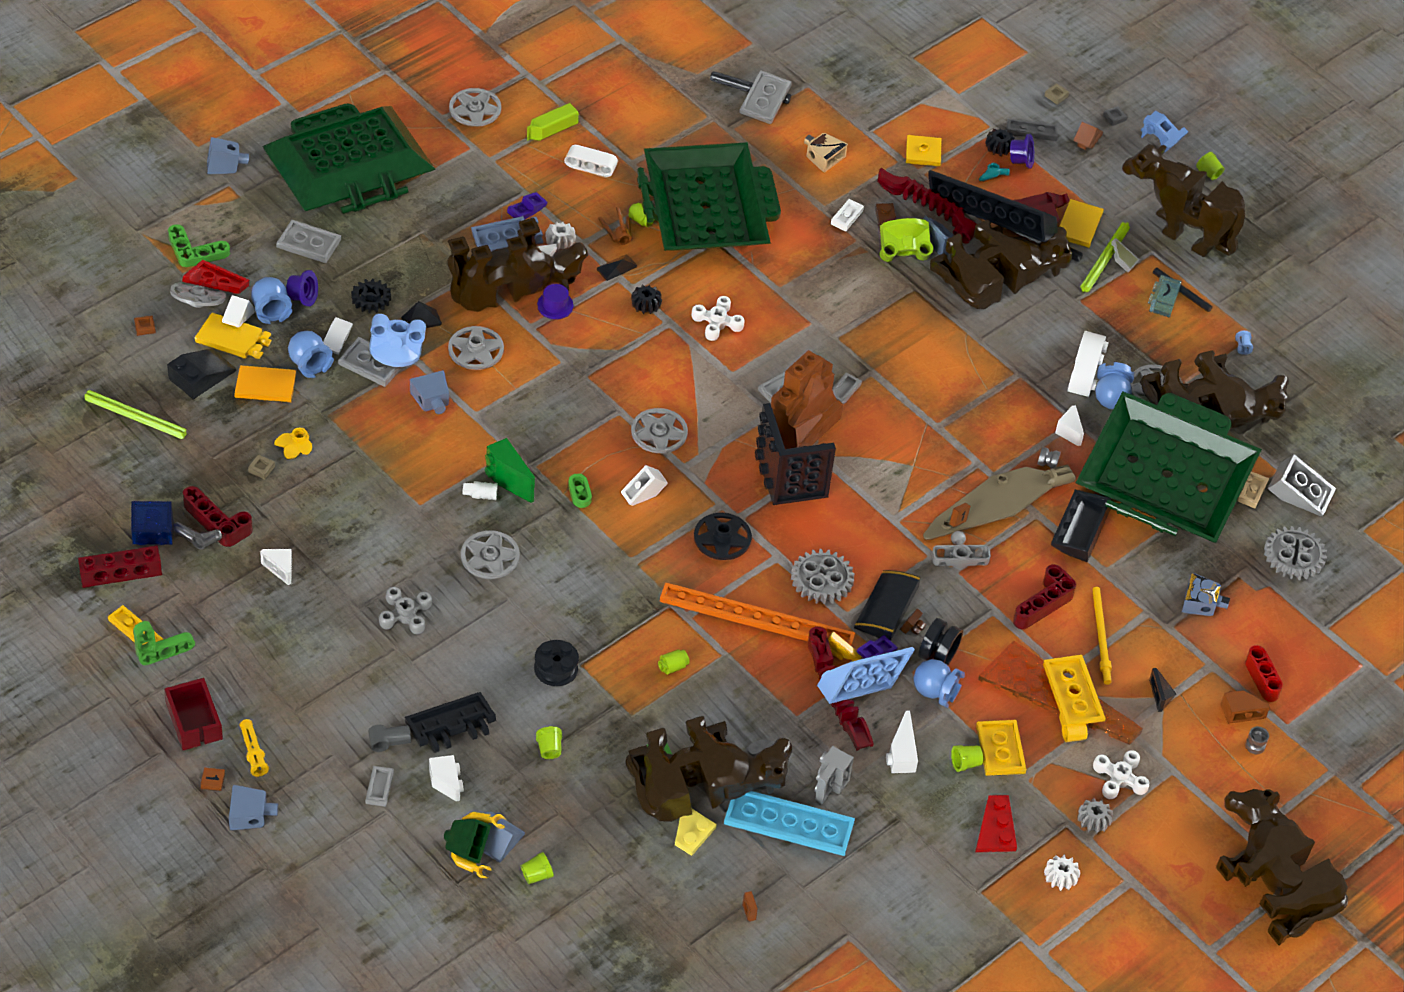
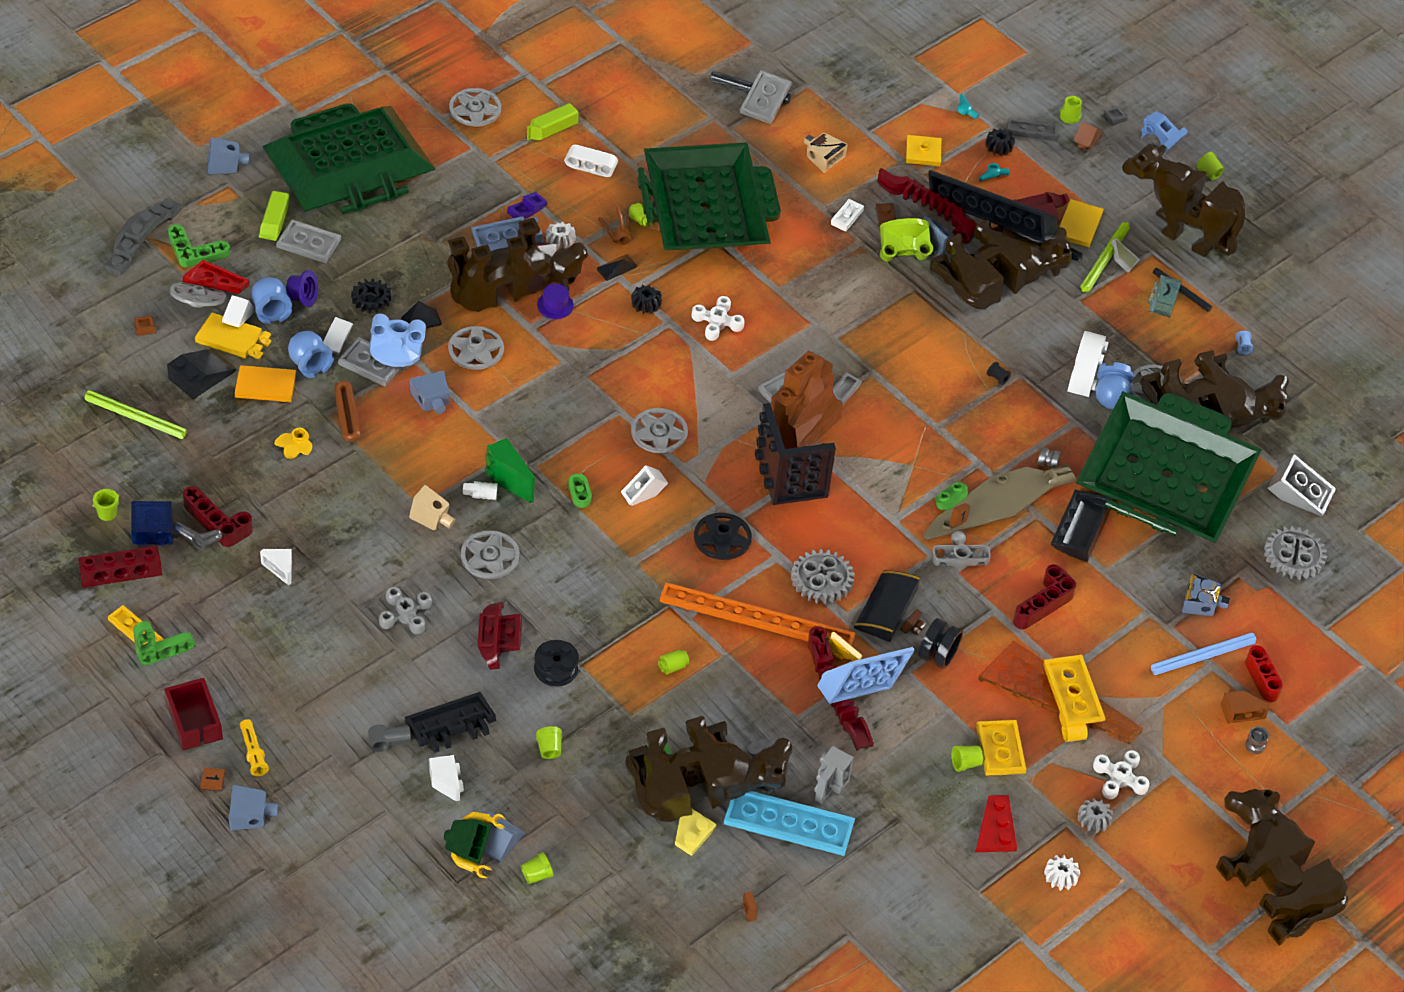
dark tan plate [248,455,275,479] -> none
light grey tile [365,766,394,807] -> none
dark purple slope [856,635,898,659] -> none
white slope [886,711,918,773] -> none
medium blue tile [913,659,965,708] -> none
dark purple piece [1010,134,1035,169] -> none
dark tan plate [1045,84,1069,105] -> none
white slope [1055,405,1084,446] -> none
yellow bar [1092,587,1112,685] -> none
black slope [1149,668,1176,712] -> none
tan plate [1238,471,1269,508] -> none
none -> lime piece [92,489,119,521]
none -> dark grey piece [105,198,182,276]
none -> lime piece [259,191,290,241]
none -> dark orange piece [334,381,361,442]
none -> tan torso [409,485,455,530]
none -> dark red plate [477,602,522,670]
none -> bright green plate [935,482,968,510]
none -> teal animal [957,94,979,120]
none -> black bush [987,361,1011,385]
none -> lime piece [1059,96,1082,124]
none -> light blue axle [1150,633,1256,675]

